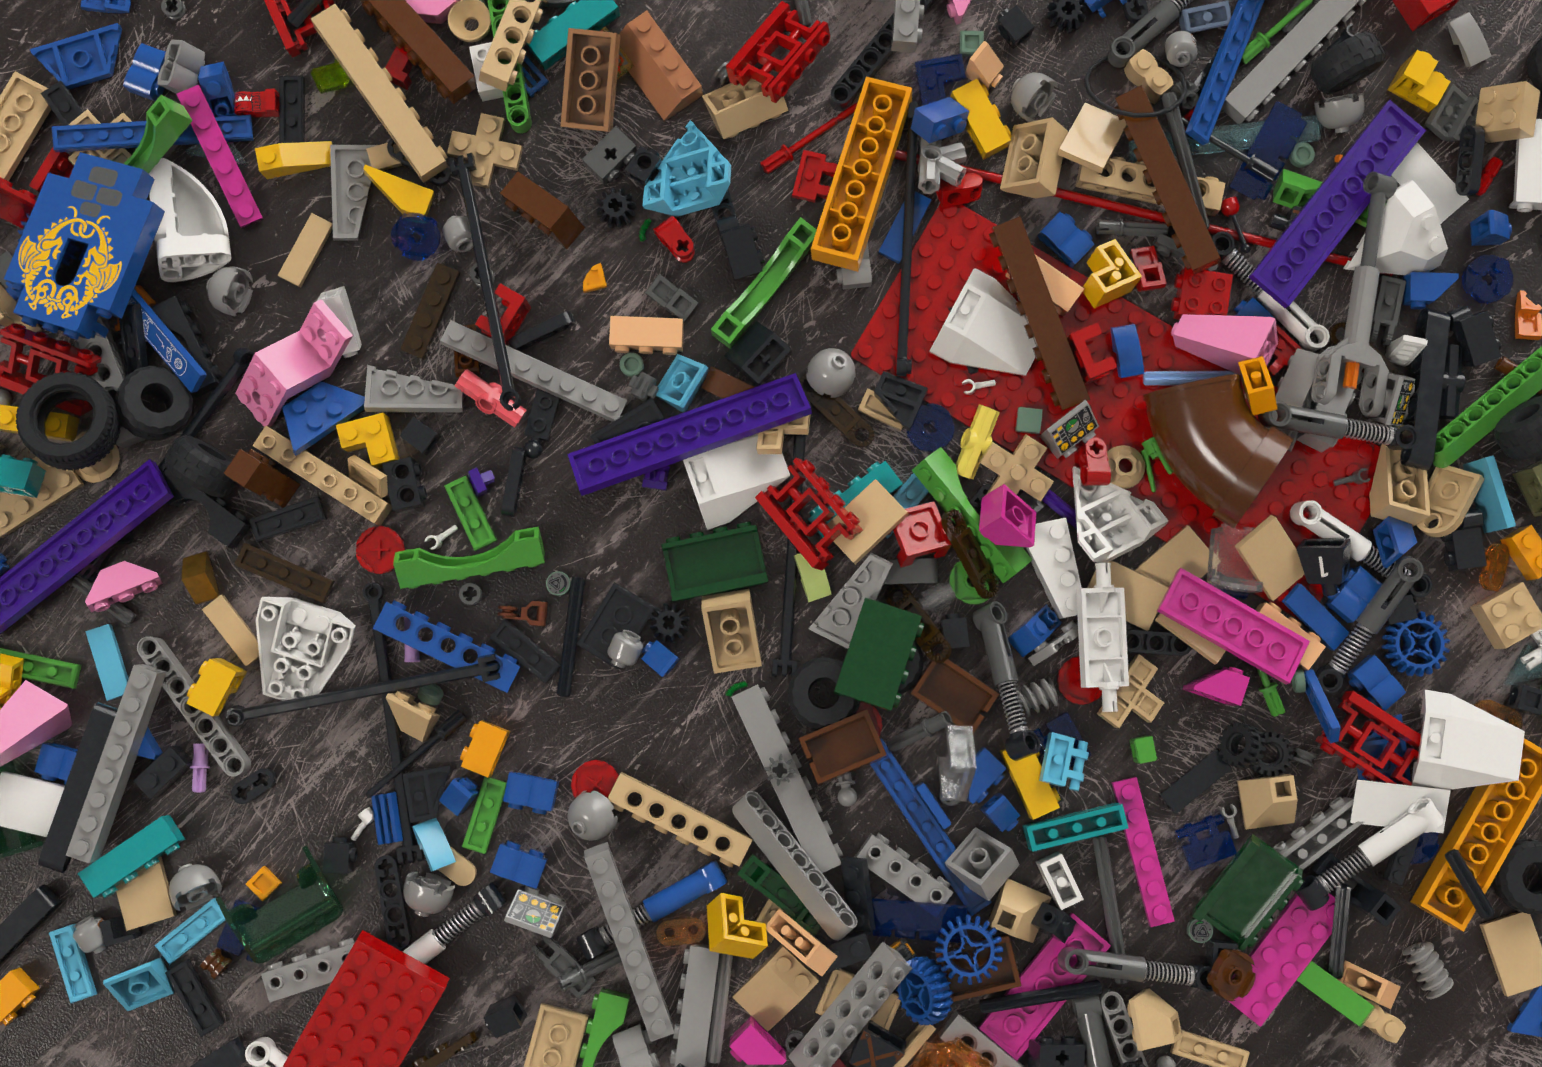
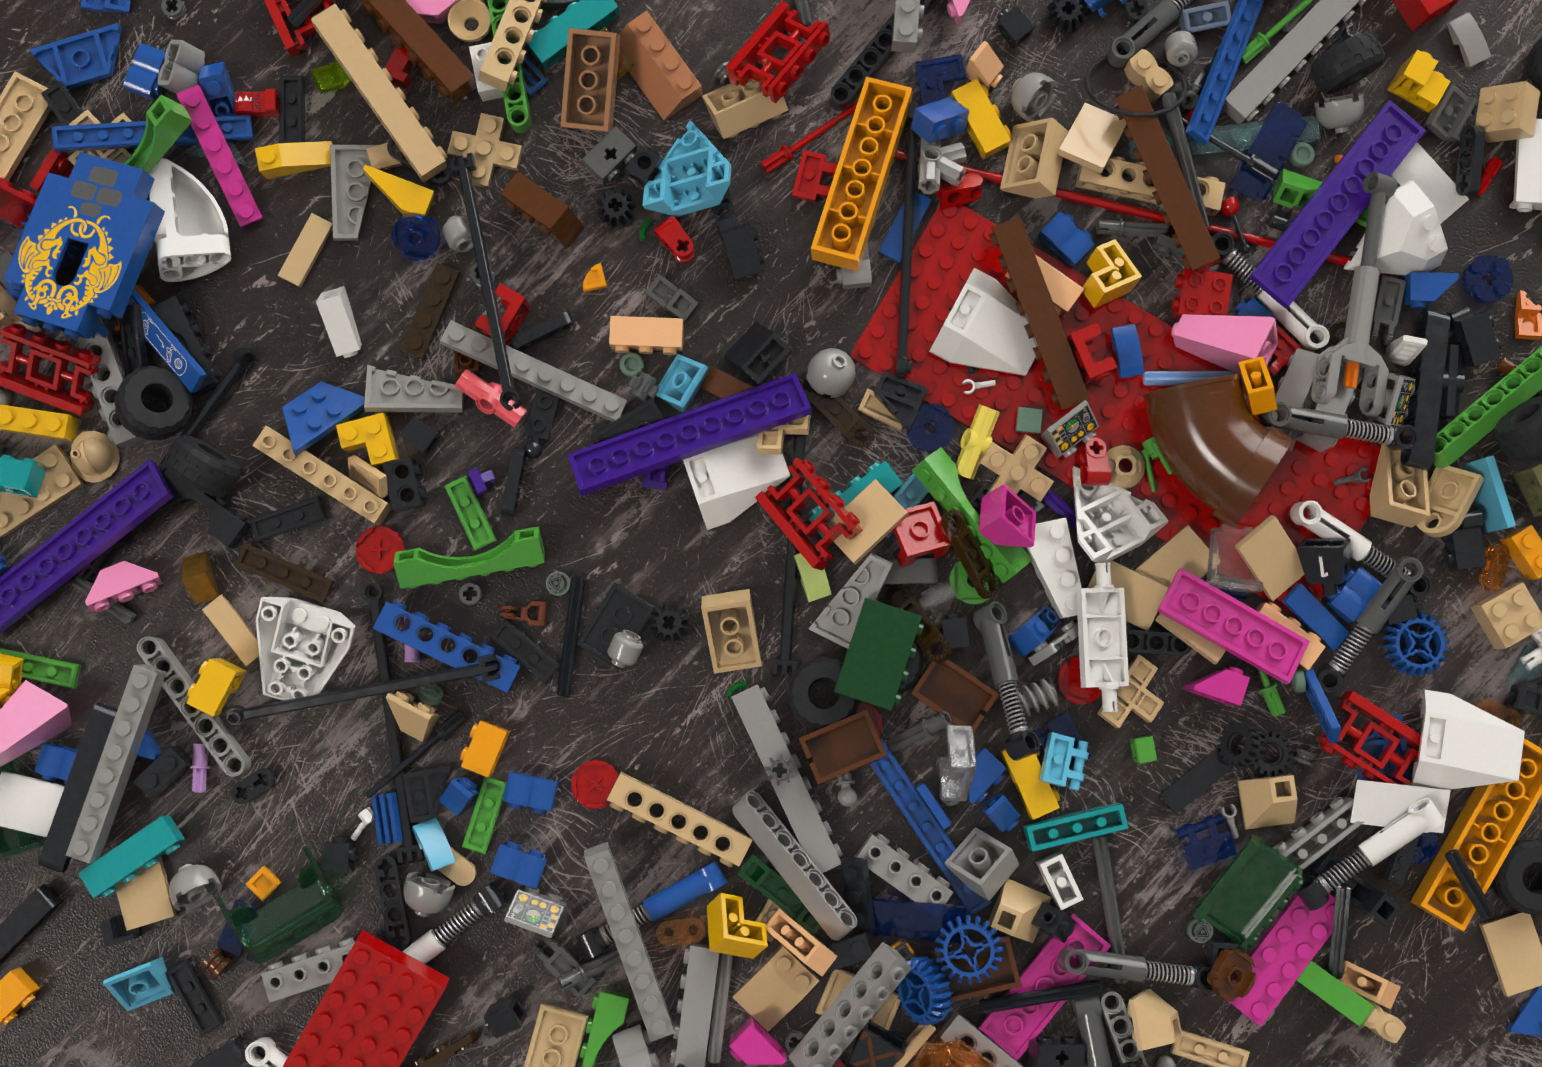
black tyre [16,372,121,470] -> none
medium azure tile [49,924,97,1003] -> none
light grey head [73,915,108,954] -> none
medium azure tile [85,624,129,701] -> none
medium azure tile [155,897,231,965] -> none
light grey cylinder [206,266,253,317] -> none
reddish brown wedge [223,449,301,508] -> none
bright pink bracket [235,300,353,427] -> none
white hand [425,525,458,550] -> none
light grey cylinder [567,790,618,841] -> none
blue slope [641,640,680,678] -> none
dark green panel [661,522,768,602] -> none
bright green arch [711,217,817,349] -> none
sand green tile [959,31,984,57] -> none
dark pink plate [1111,777,1175,927] -> none
red brick [1129,246,1167,292] -> none
blue brick [1347,655,1406,711] -> none
blue slope [1373,516,1417,568] -> none
light grey piece [1402,942,1454,1000] -> none
blue slope [1470,210,1512,246] -> none

